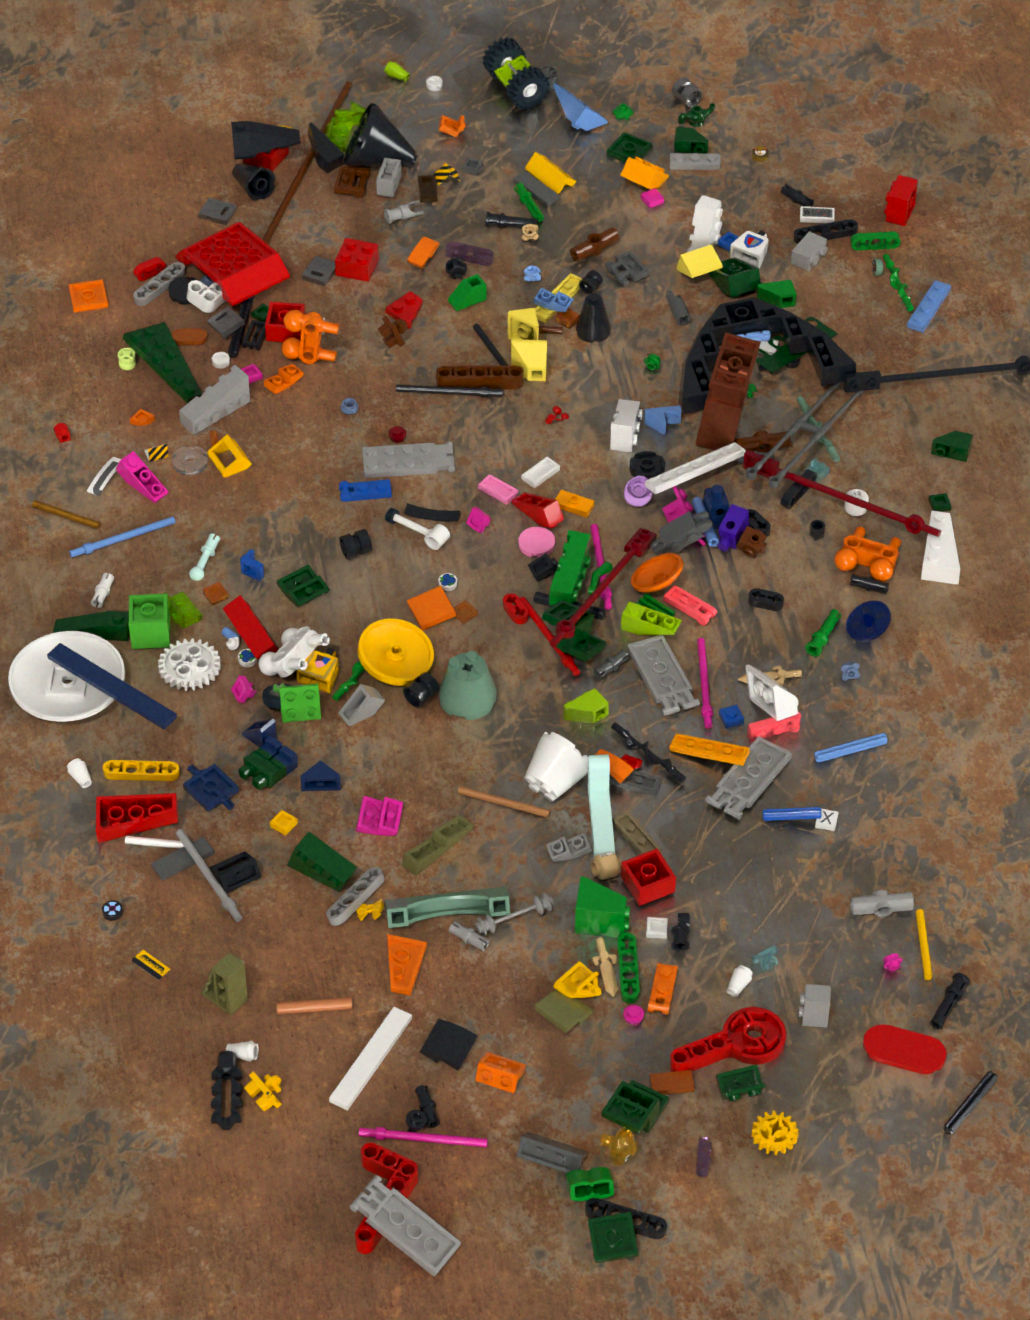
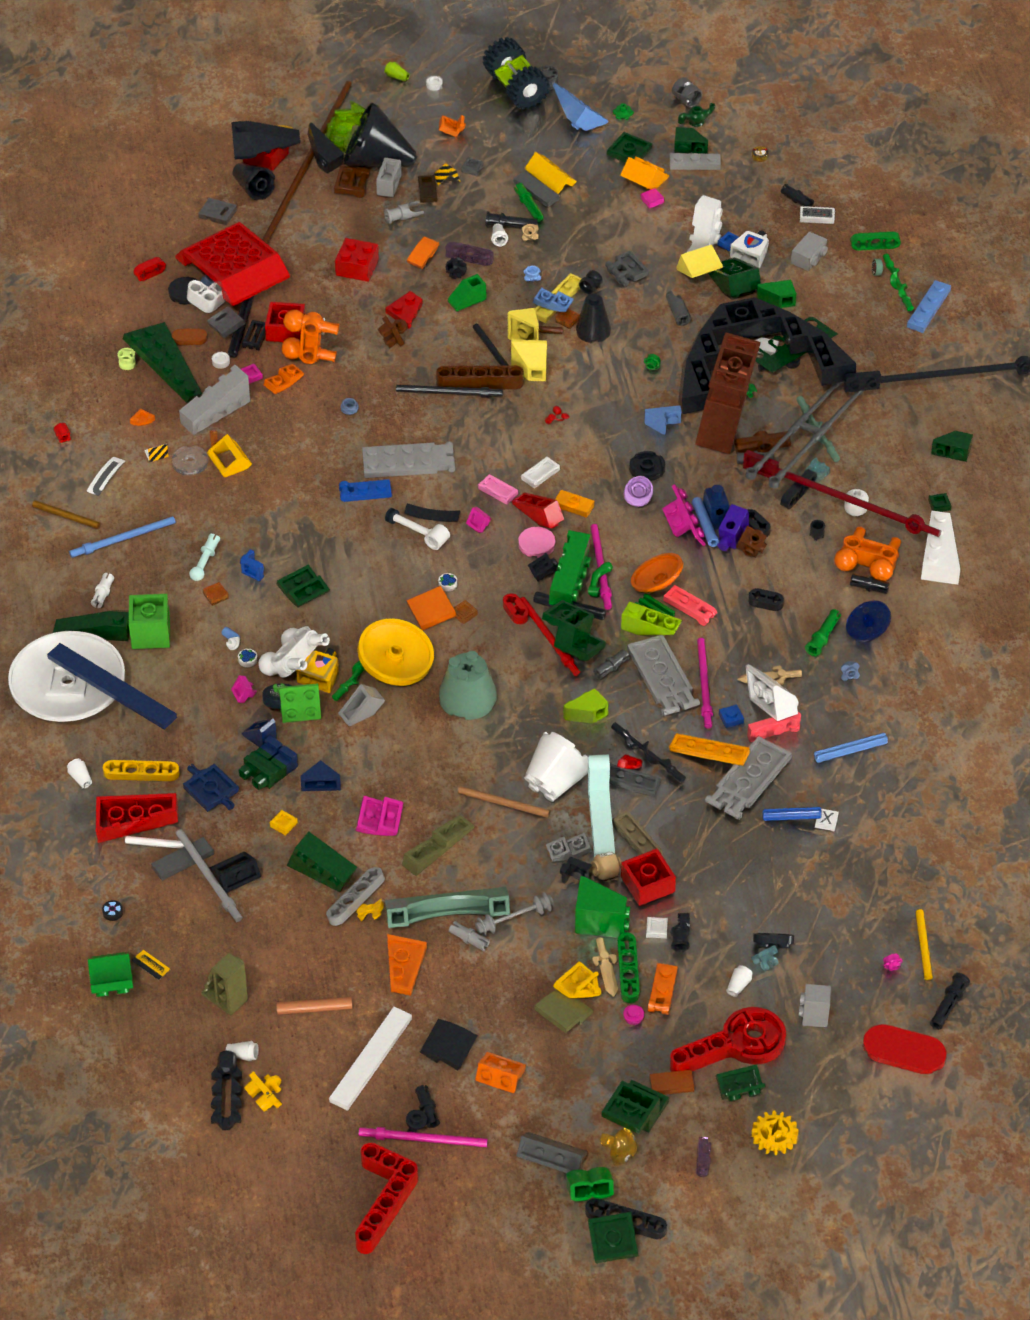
orange tile [68,279,108,313] -> none
dark pink slope [115,451,169,503] -> none
light grey beam [133,262,186,306] -> none
white gear [158,638,221,691] -> none
clear neon green bracket [163,591,202,629] -> none
red panel [223,595,279,659] -> none
dark green tile [251,303,269,322] -> none
flat silver piece [302,256,335,286] -> none
black wheel [339,529,372,559] -> none
light grey hinge [349,1175,461,1277] -> none
dark red plate [388,426,407,443] -> none
black wheel [403,672,440,708] -> none
dark red bar [549,528,657,647] -> none
reddish brown piece [570,227,619,262] -> none
orange slope [595,749,634,784] -> none
white wedge [610,399,643,452] -> none
white tile [645,442,746,494] -> none
dark grey hinge [650,511,713,556] -> none
light blue axle [737,330,771,342] -> none
black beam [794,219,858,244] -> none
light grey piece [850,890,914,917] -> none
red brick [884,175,918,226] -> none
black axle [944,1071,997,1134] -> none
none -> green bracket [87,952,133,997]
none -> white cone [491,224,508,247]
none -> black bracket [560,857,592,884]
none -> black plate [753,933,794,948]

